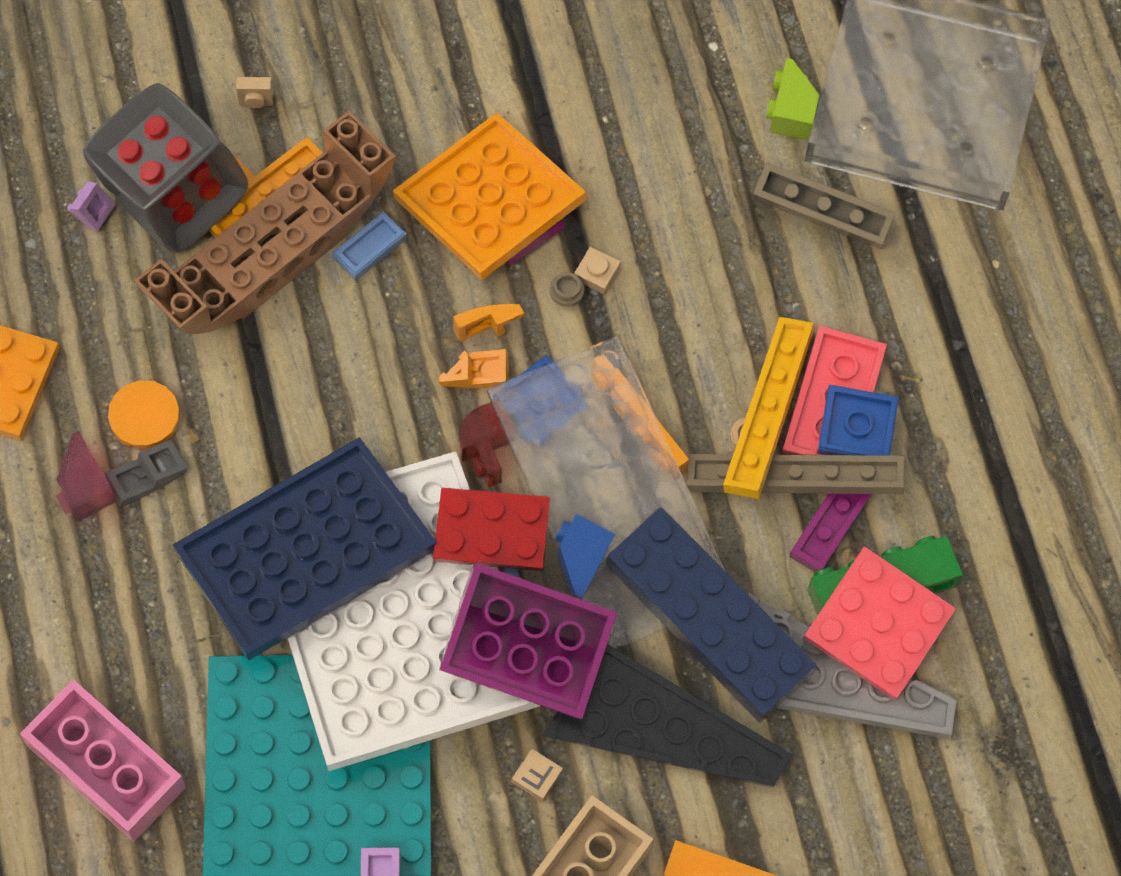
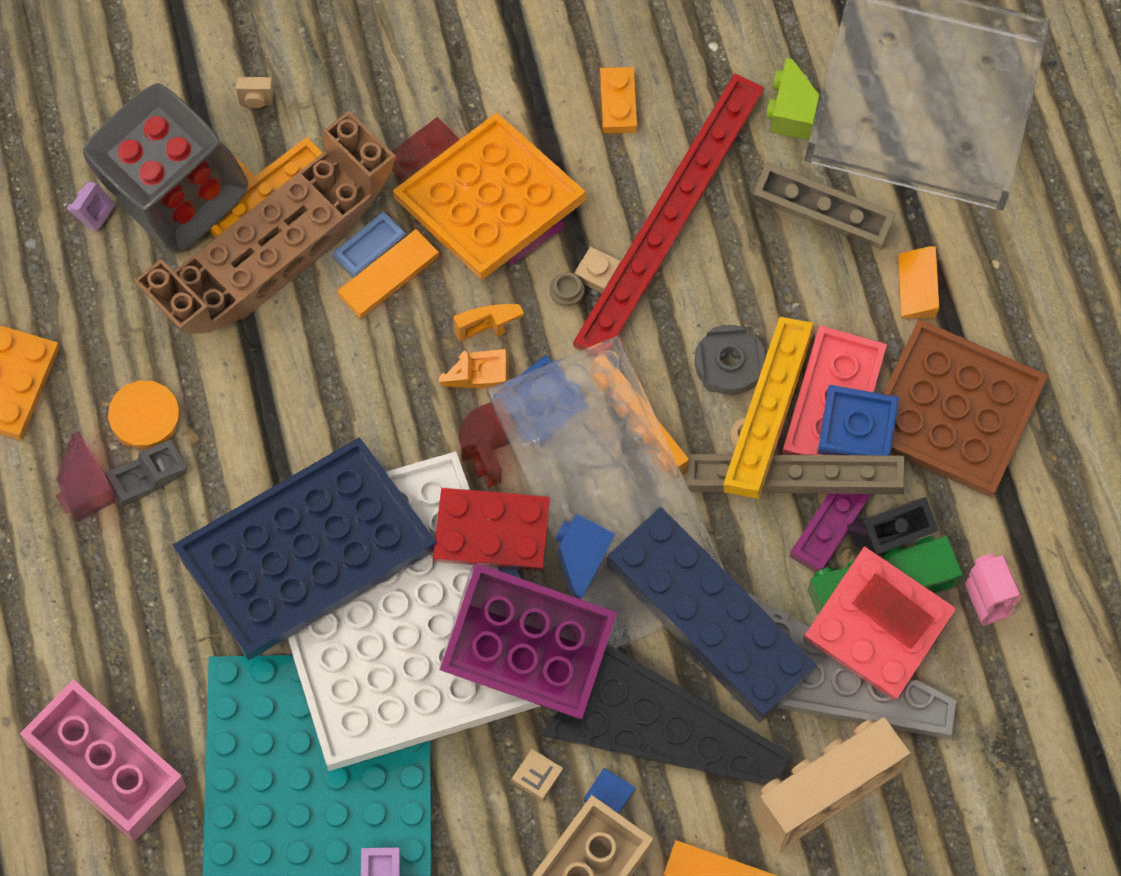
none -> light orange tile [337,229,439,320]
none -> clear red plate [392,117,460,182]
none -> red plate [573,73,765,358]
none -> blue tile [584,768,636,814]
none -> light orange plate [600,67,637,134]
none -> dark grey plate [694,325,765,395]
none -> tan brick [753,717,911,852]
none -> black brick [847,497,939,555]
none -> clear red plate [851,573,935,649]
none -> dark orange plate [883,319,1048,498]
none -> light orange slope [898,246,939,319]
none -> bright pink brick [965,554,1022,626]

